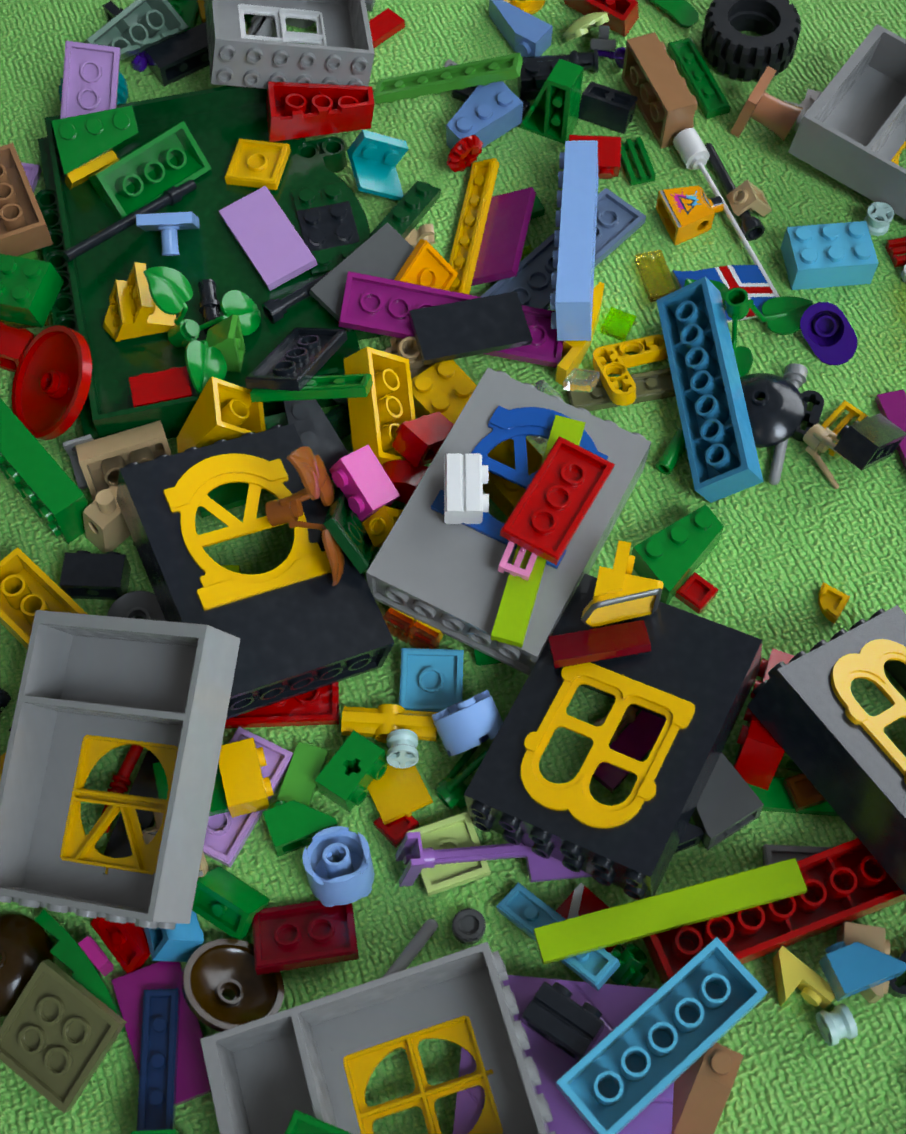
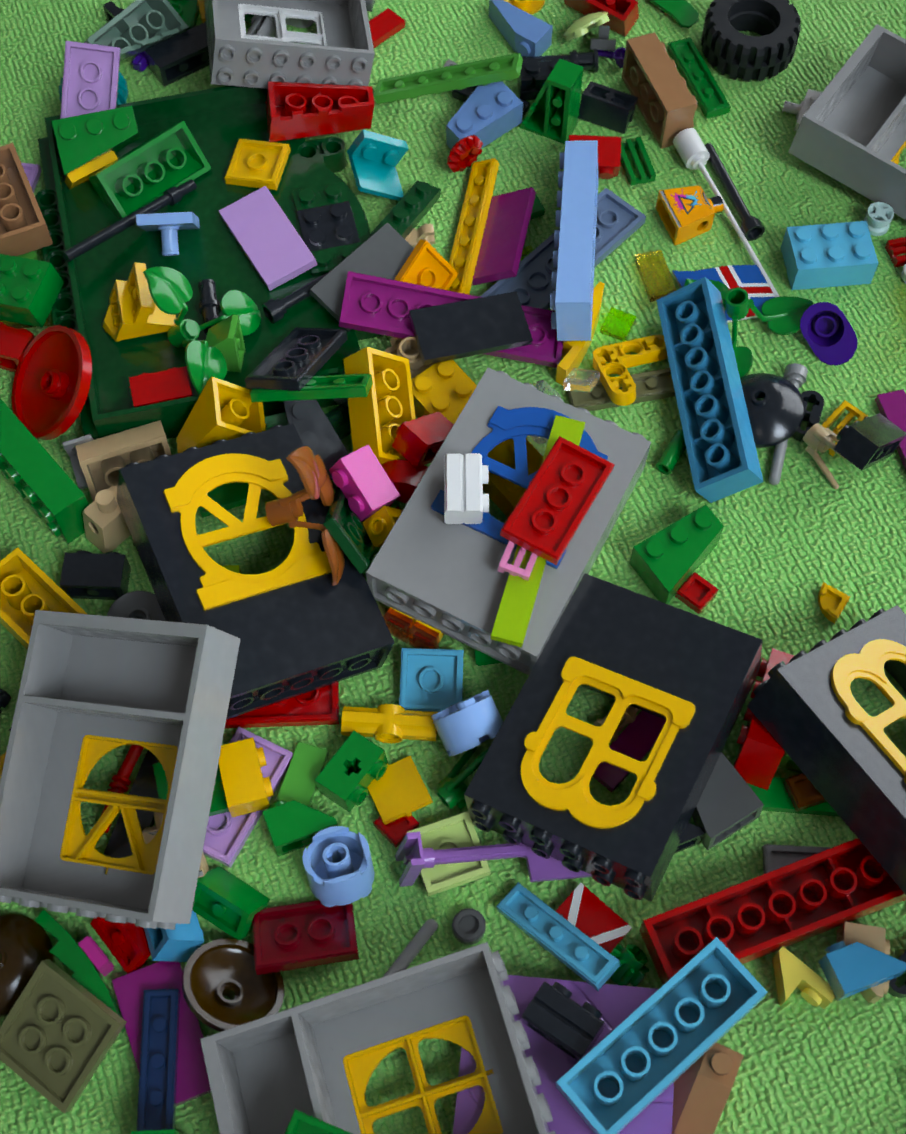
light aqua wheel [386,729,419,769] -> none
lime tile [533,858,807,965] -> none
dark red tile [548,620,651,668] -> none
yellow piece [581,540,664,627] -> none
tan bracket [726,180,772,217] -> none
nougat plant [730,66,803,141] -> none
light aqua wheel [816,1003,858,1047] -> none

